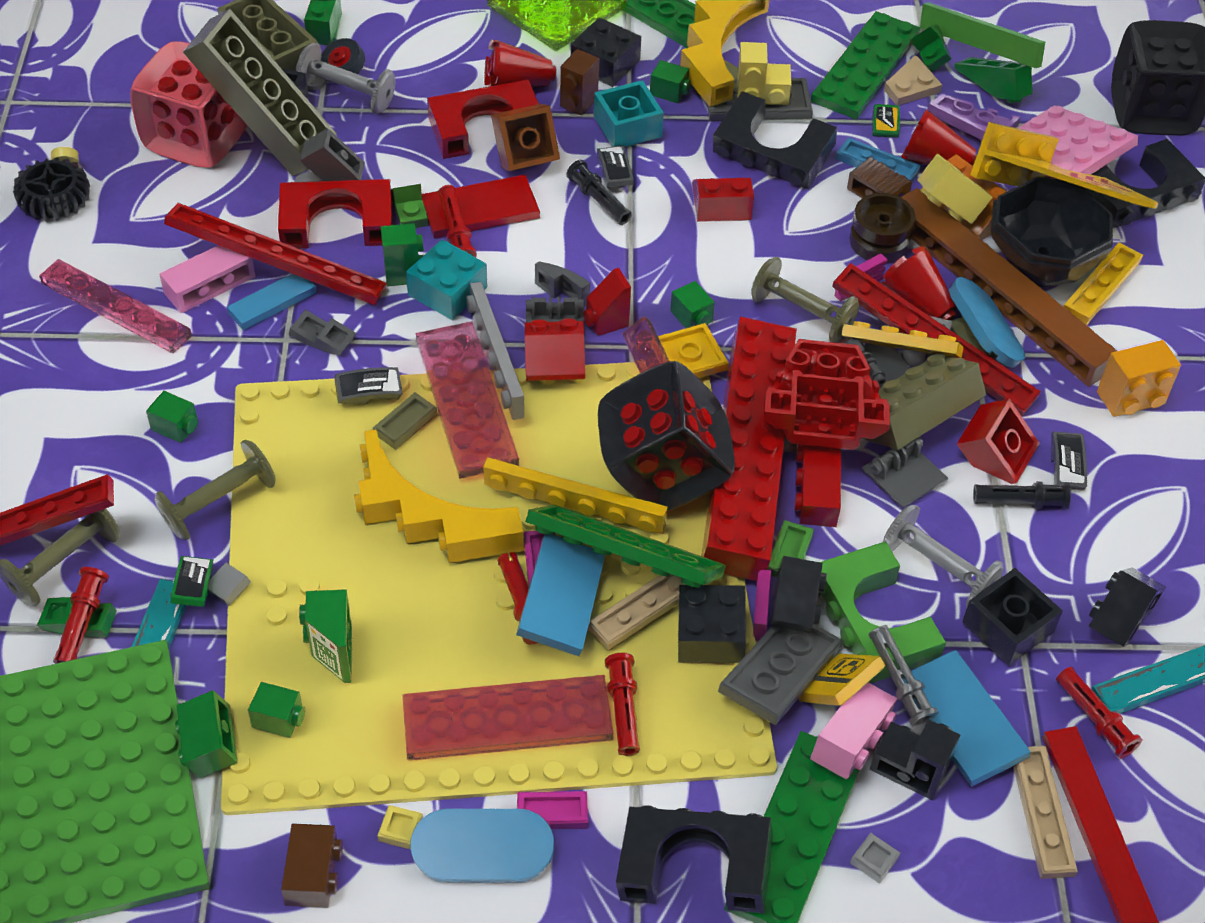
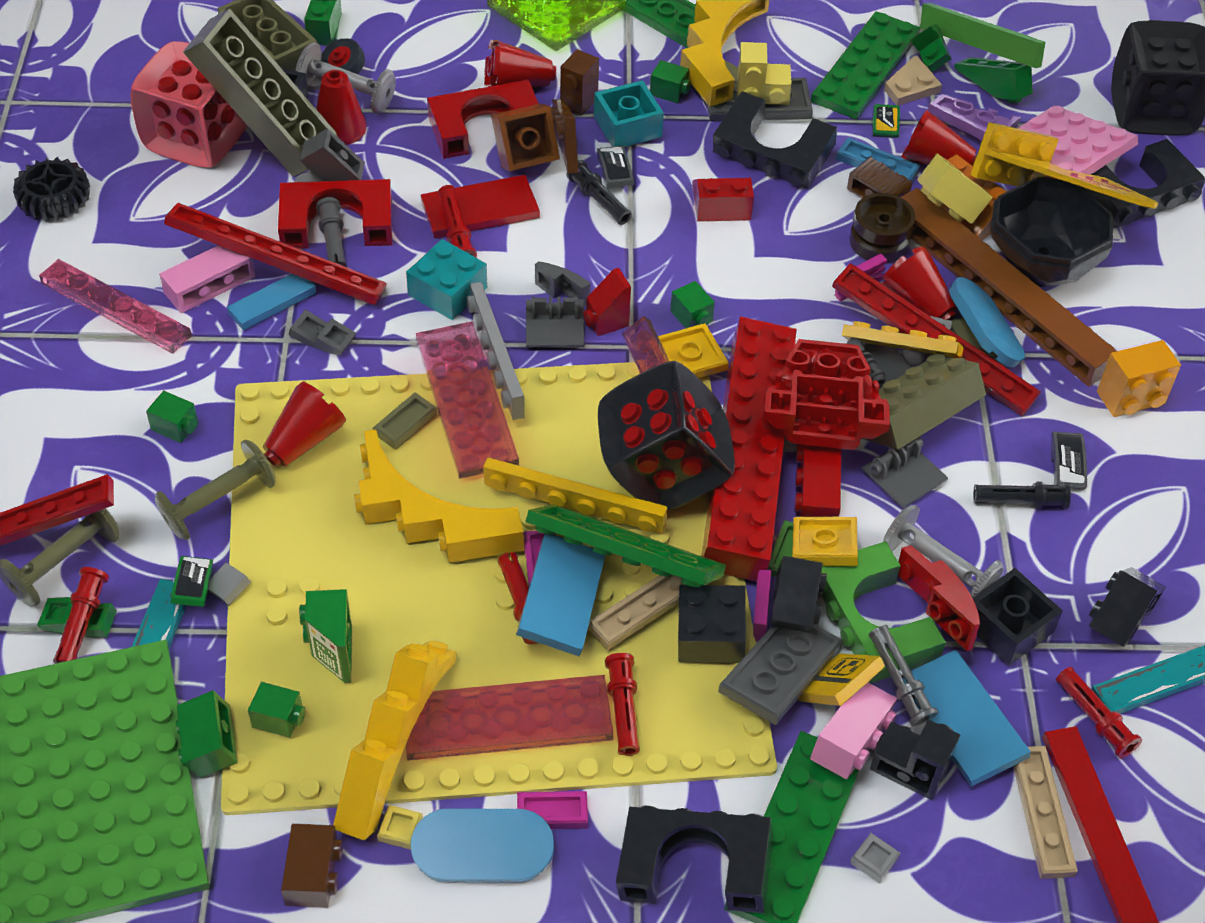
light yellow tile [51,147,79,164] -> none
slope [334,367,403,404] -> none
green brick [381,223,424,287] -> none
bright green slope [391,184,428,228] -> none
red slope [525,319,585,381] -> none
black brick [571,17,642,87] -> none
olive hose [751,257,859,343] -> none
red slope [957,399,1040,484] -> none
yellow plate [1063,242,1143,325] -> none
none -> red cone [263,381,346,467]
none -> red cone [316,70,366,145]
none -> dark grey pin [316,197,347,267]
none -> yellow arch [333,641,457,840]
none -> reddish brown wing [551,99,578,174]
none -> yellow tile [792,517,858,566]
none -> red slope [898,545,980,651]

